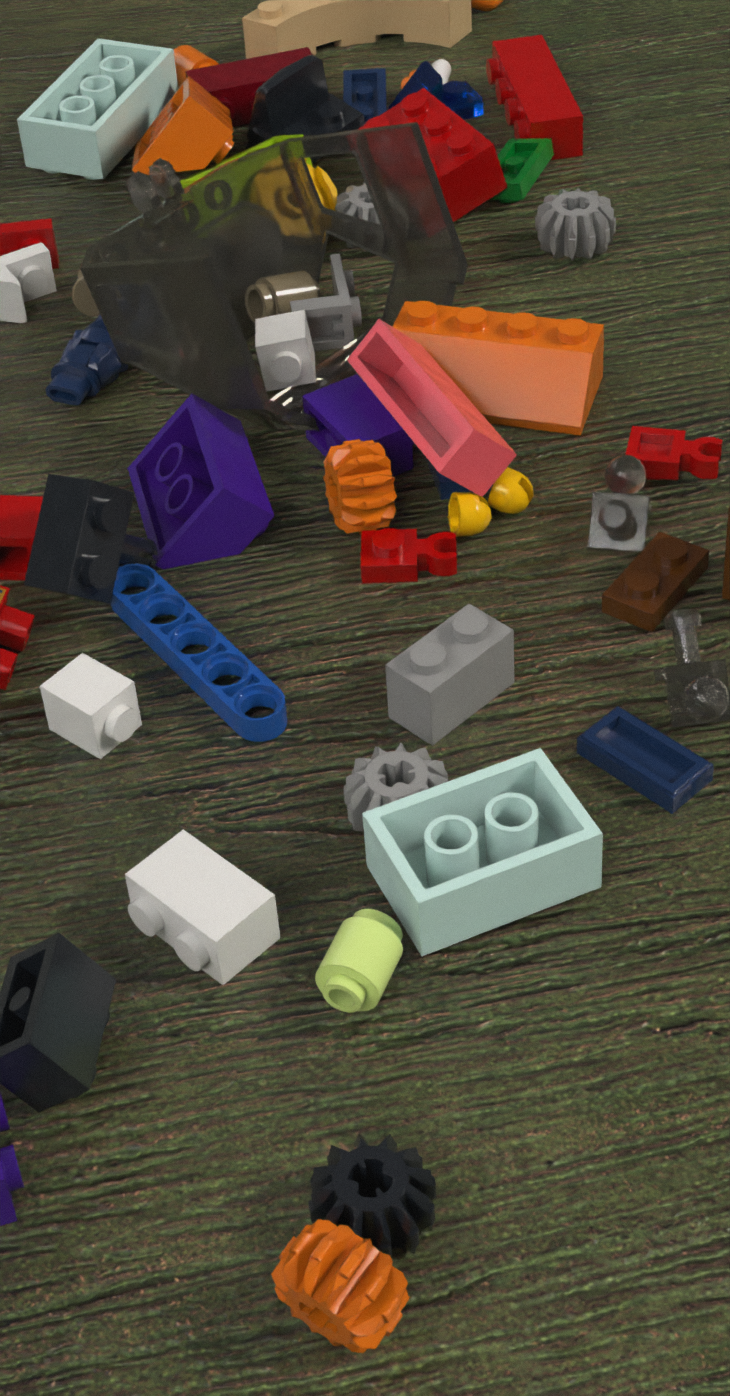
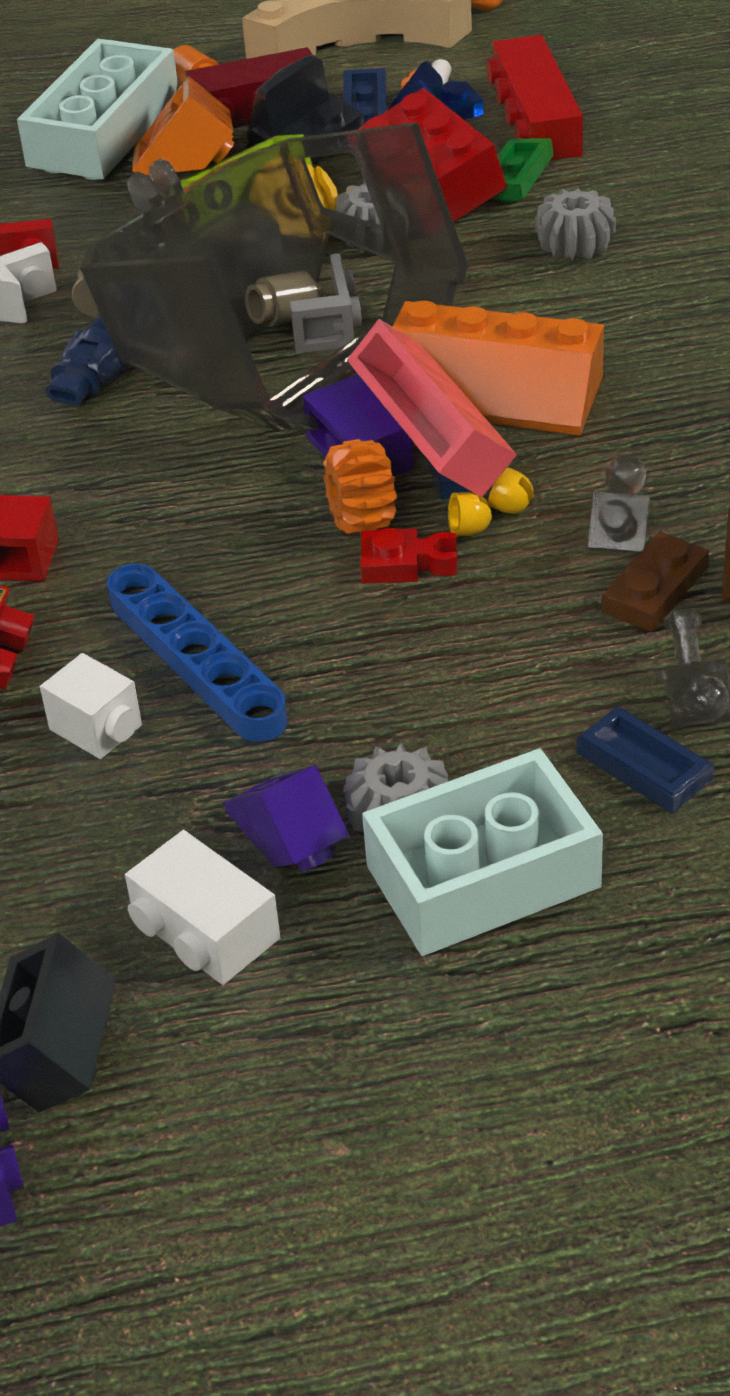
black brick [24,474,158,604] -> none
dark purple slope [128,393,275,570] -> none
white brick [255,309,316,392] -> none
orange gear [271,1219,410,1353] -> none
black gear [308,1133,436,1258] -> none
yellowish green brick [315,909,403,1013] -> none
light grey brick [385,604,514,746] -> none
red plate [624,426,723,481] -> none
none -> dark purple slope [222,765,349,872]

